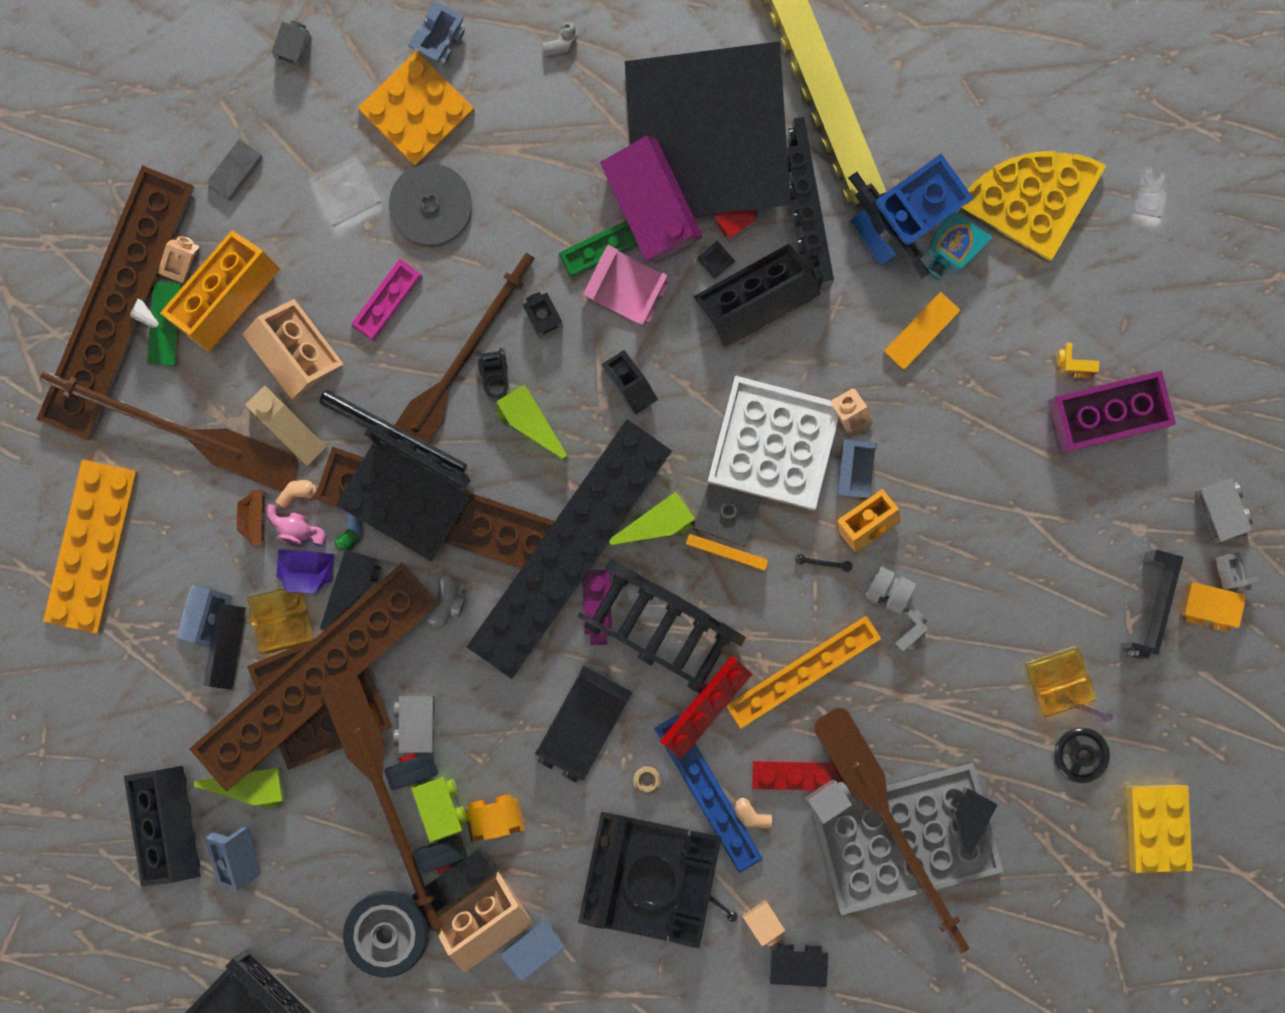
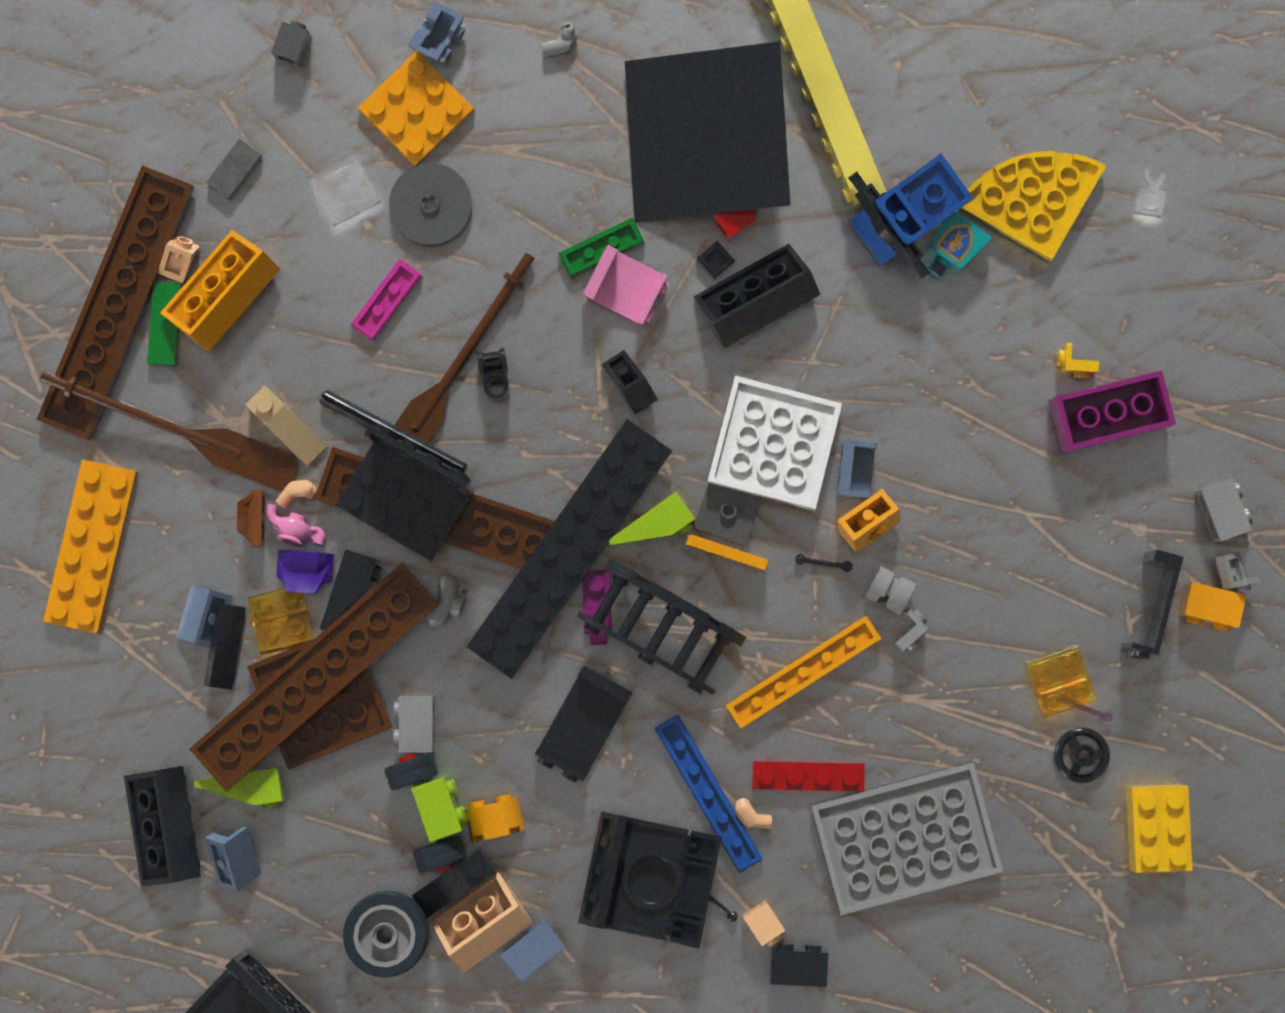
white slope [130,299,159,328] -> none
light nougat slope [242,299,344,400] -> none
reddish brown piece [321,671,441,931] -> none
green arm [334,514,363,551] -> none
lime slope [495,384,568,461] -> none
black brick [523,292,563,338] -> none
magenta brick [600,136,703,263] -> none
tan plate [633,766,661,794] -> none
red plate [659,656,753,760] -> none
black plate [786,117,834,291] -> none
light grey brick [804,780,853,824] -> none
reddish brown piece [814,708,970,954] -> none
light nougat bracket [831,389,873,437] -> none
light orange tile [884,292,961,371] -> none
black slope [951,787,998,854] -> none

